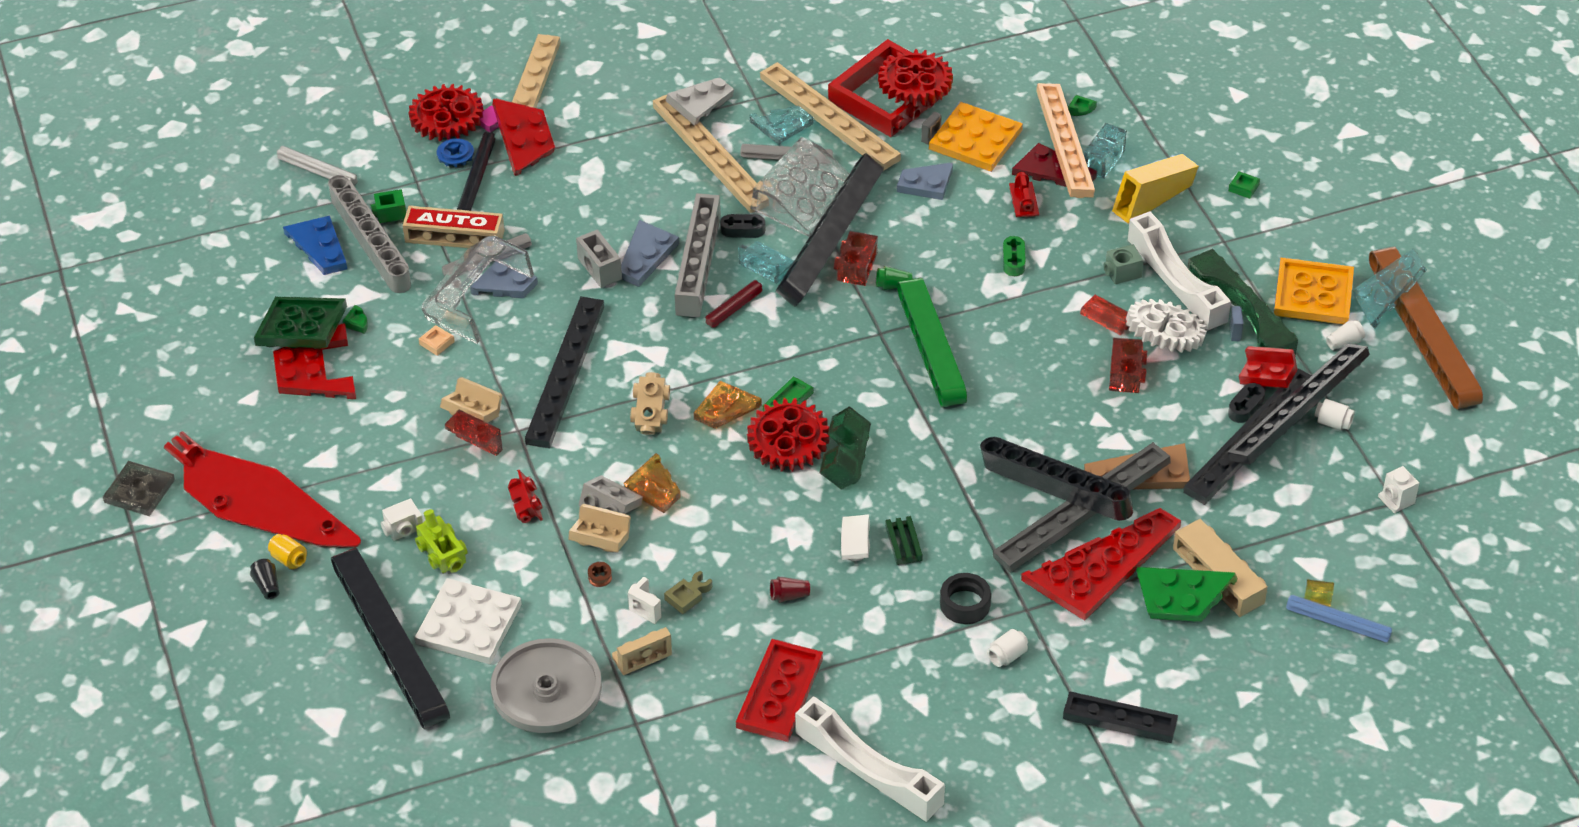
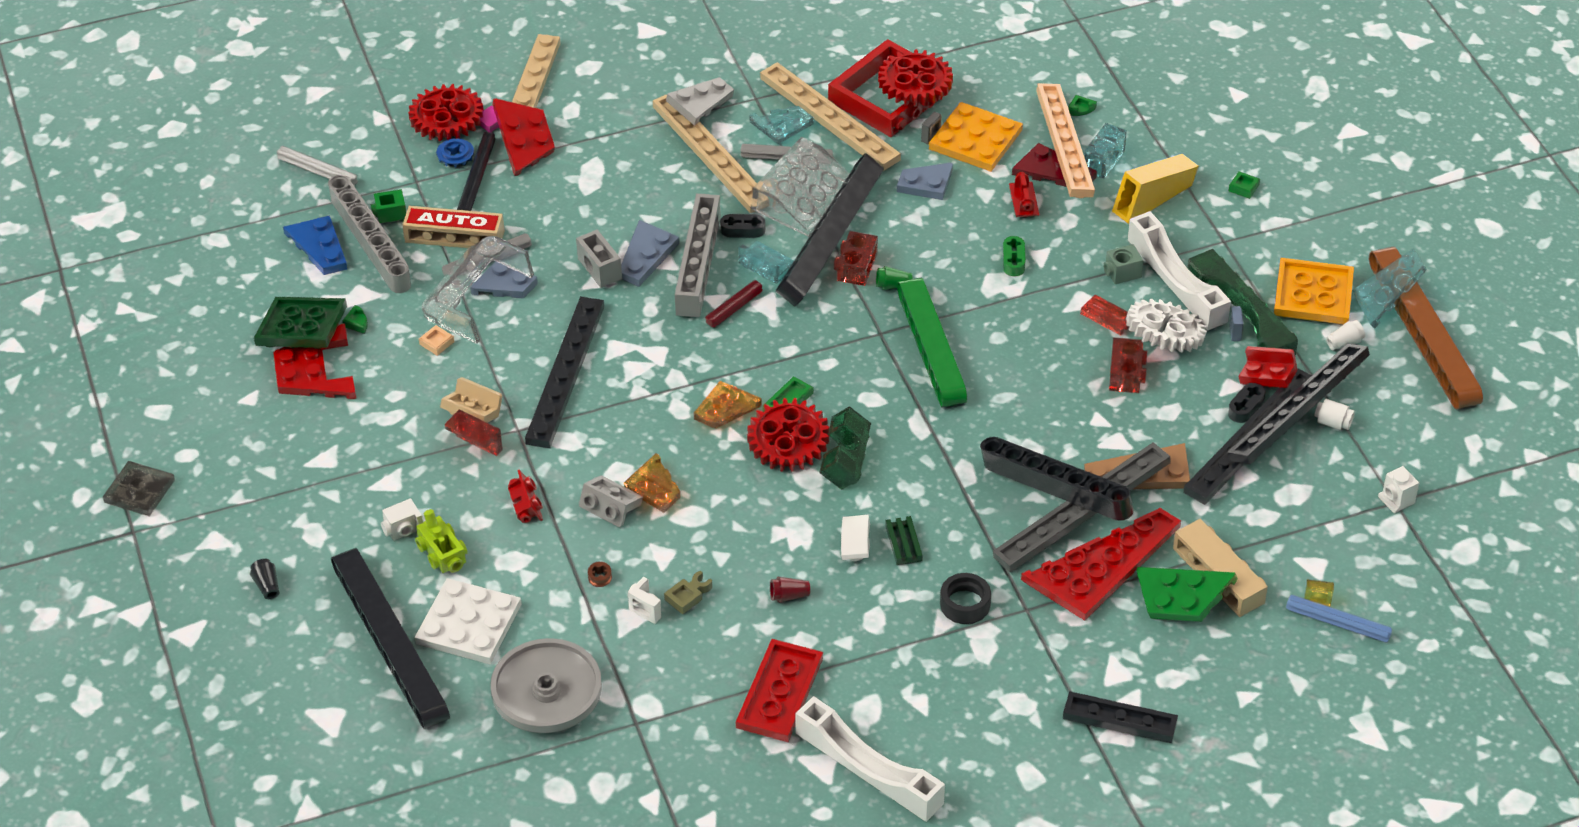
red wing [164,431,361,547] -> none
yellow brick [268,534,307,570] -> none
tan bracket [568,504,631,552] -> none
tan bracket [612,627,672,676] -> none
tan brick [630,372,670,435] -> none
white brick [987,629,1028,667] -> none

